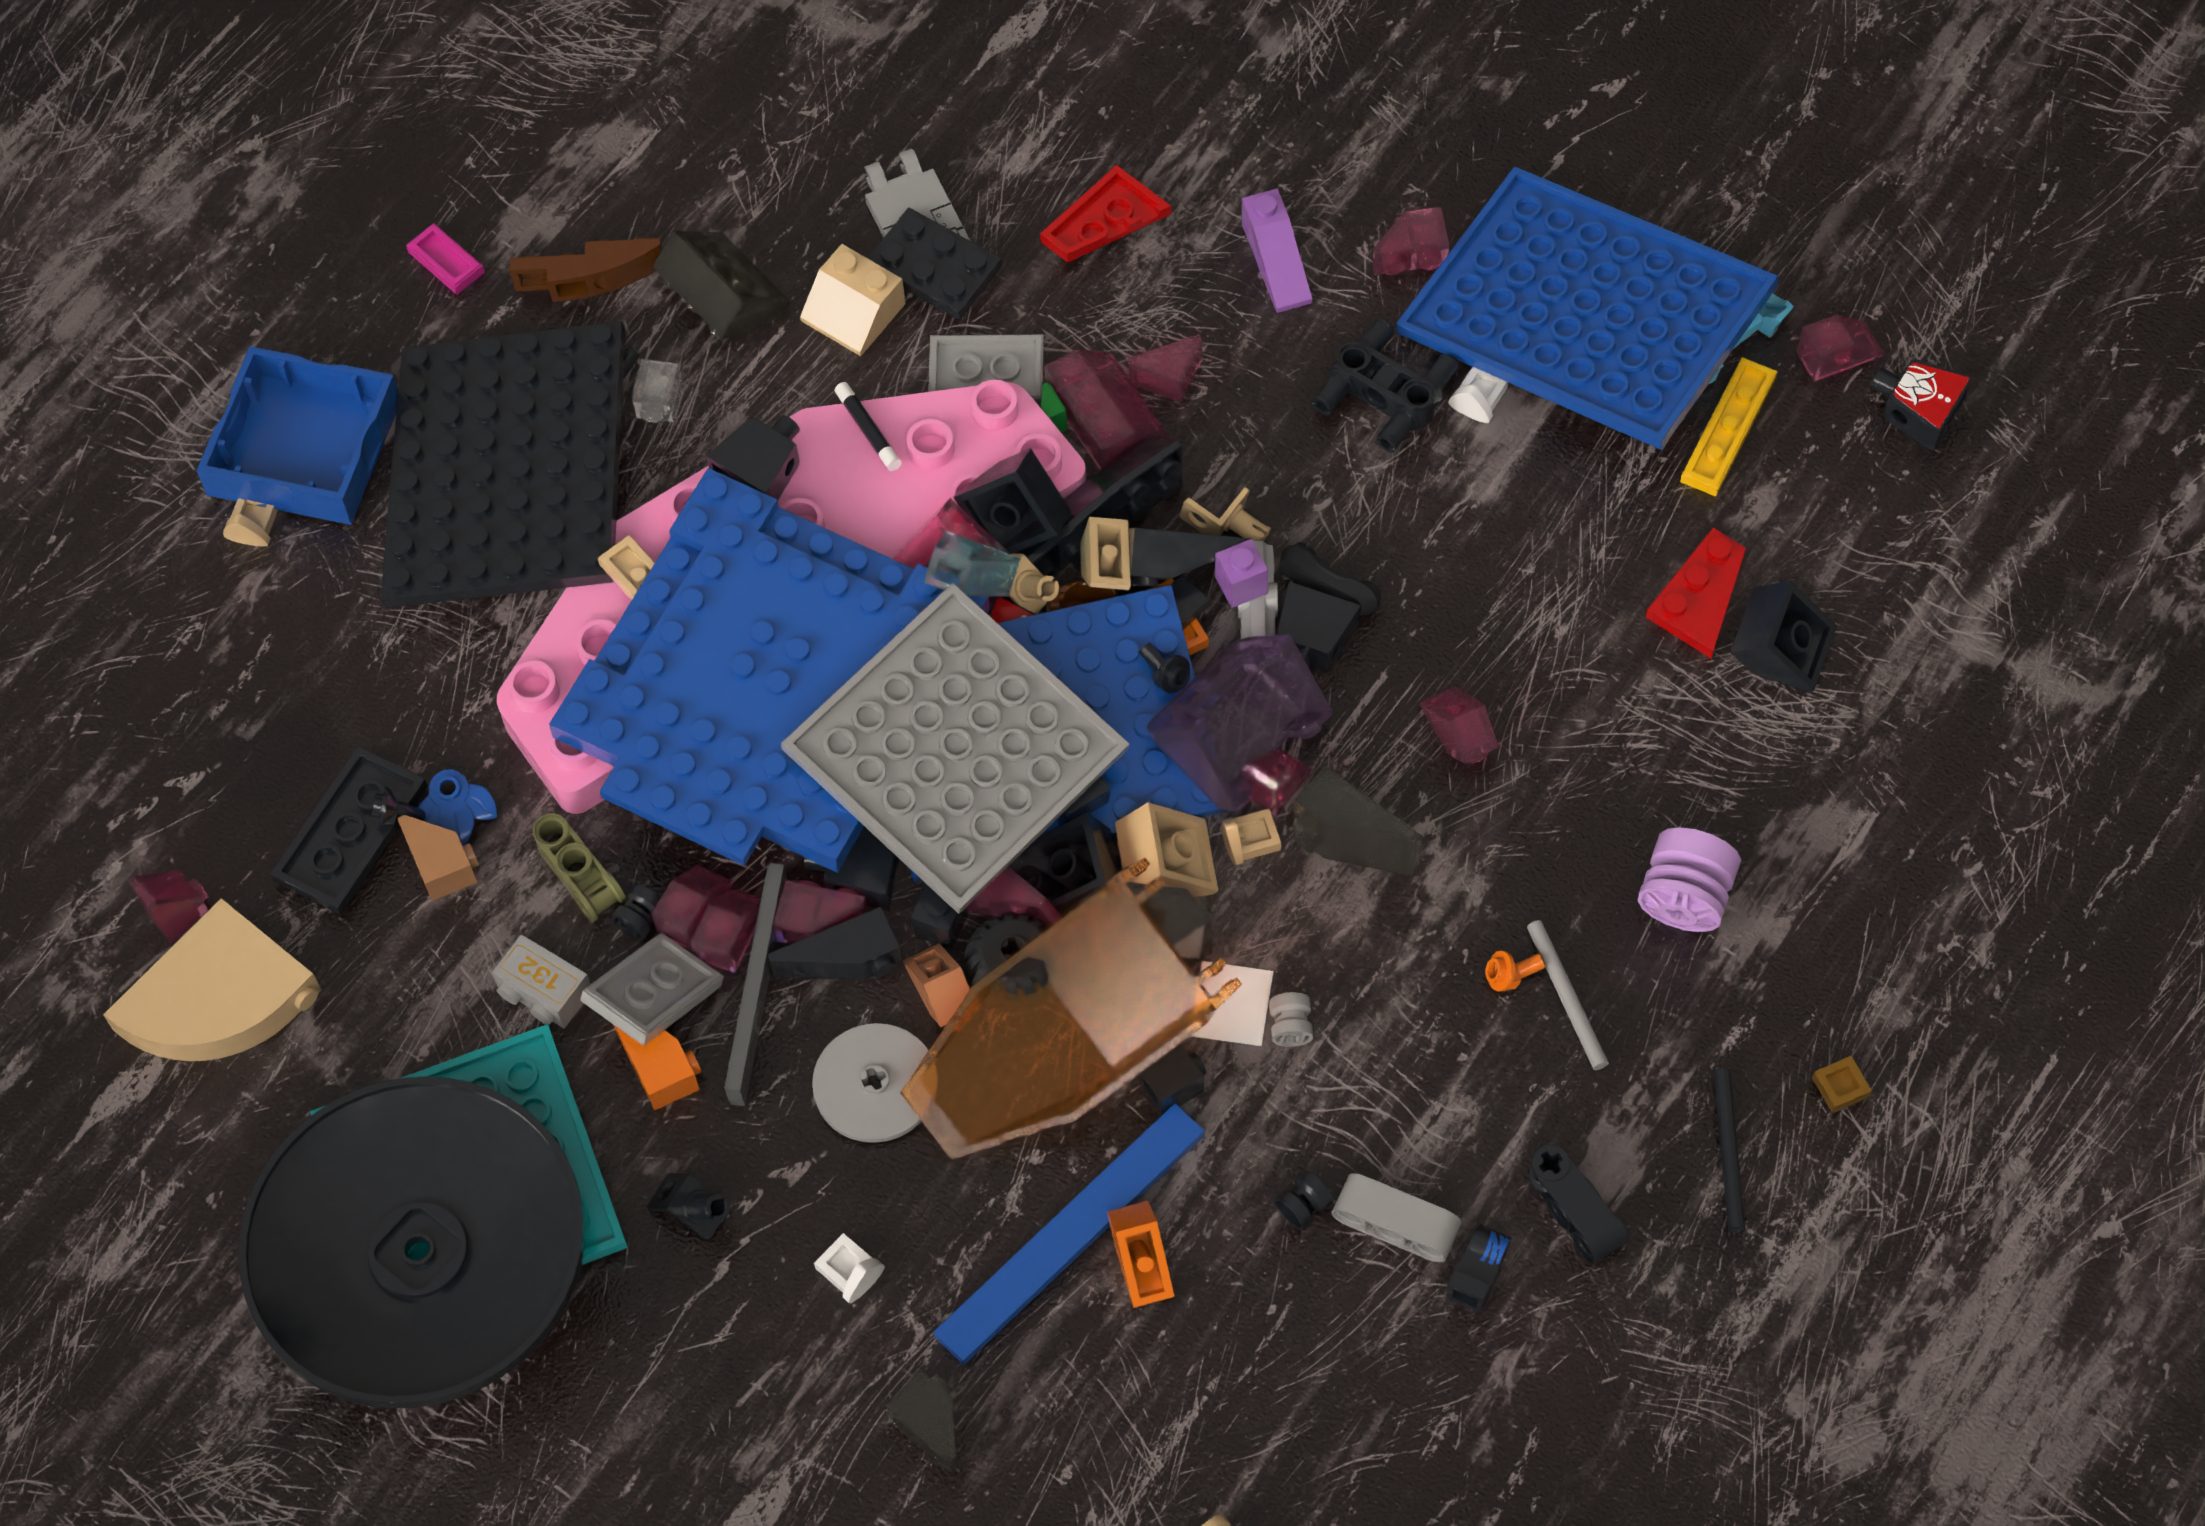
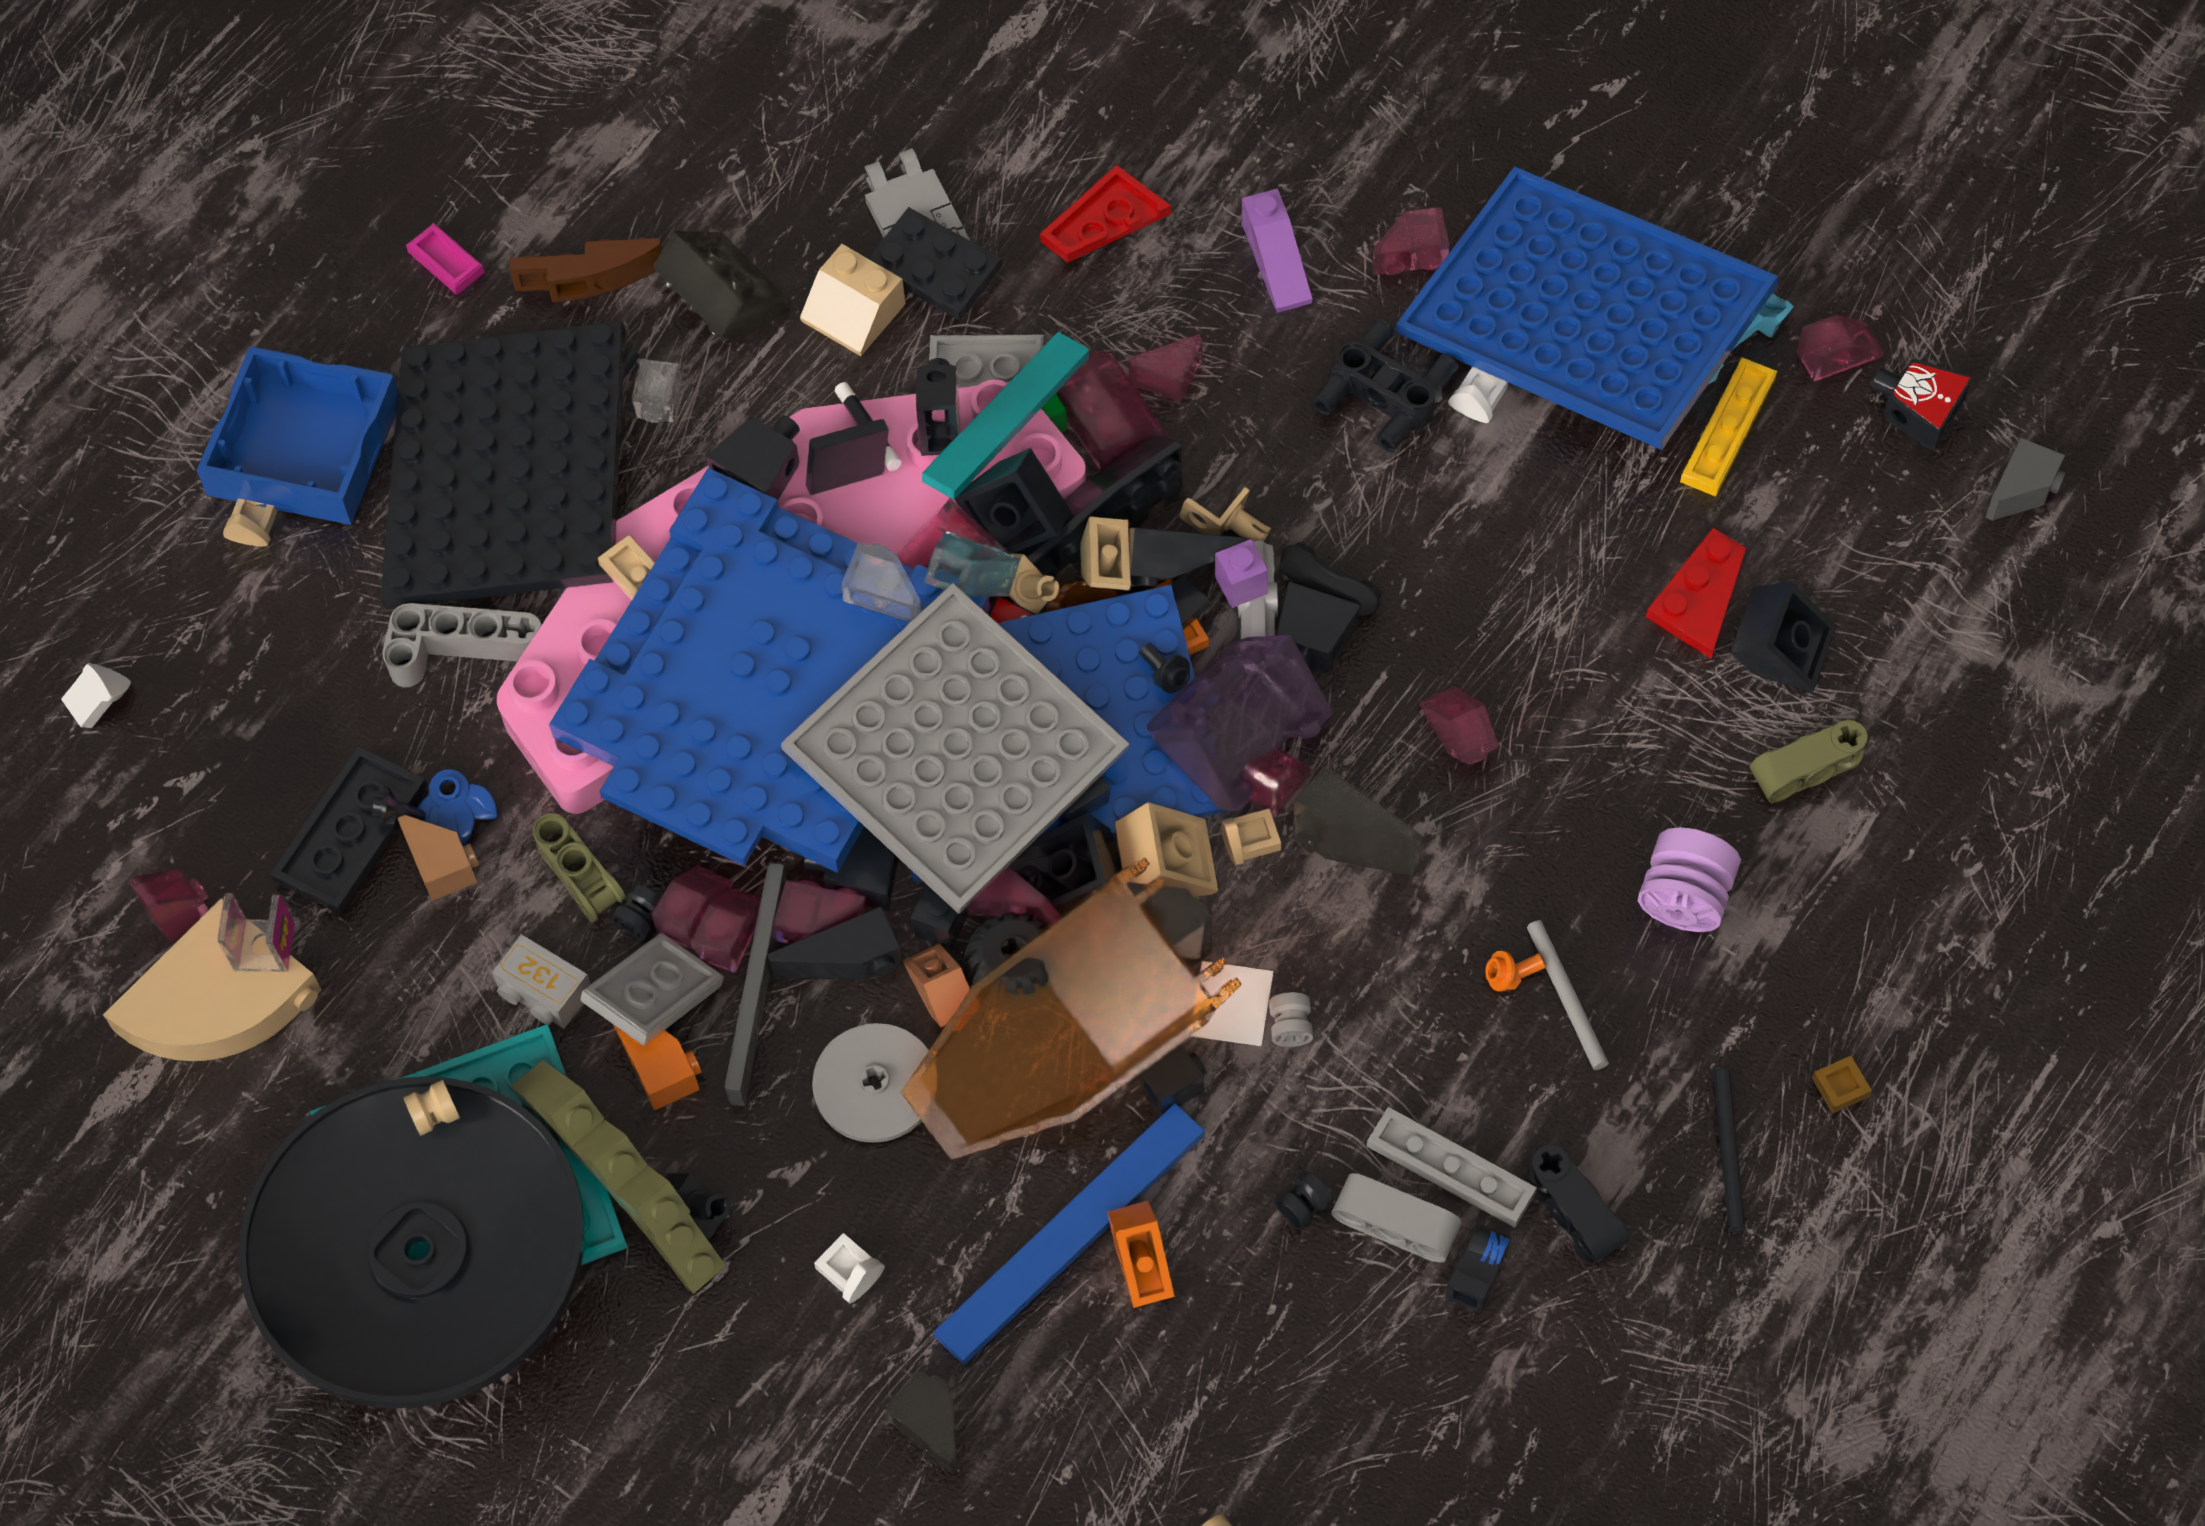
none -> white tile [61,663,131,728]
none -> clear piece [218,893,295,972]
none -> light grey beam [383,603,542,687]
none -> tan wheel [403,1080,460,1136]
none -> olive arch [511,1060,726,1294]
none -> black tile [805,419,889,495]
none -> clear slope [841,542,922,622]
none -> black torso [916,358,960,456]
none -> teal tile [922,332,1090,500]
none -> light grey plate [1367,1107,1537,1228]
none -> olive piece [1749,720,1868,803]
none -> dark grey slope [1985,438,2066,521]

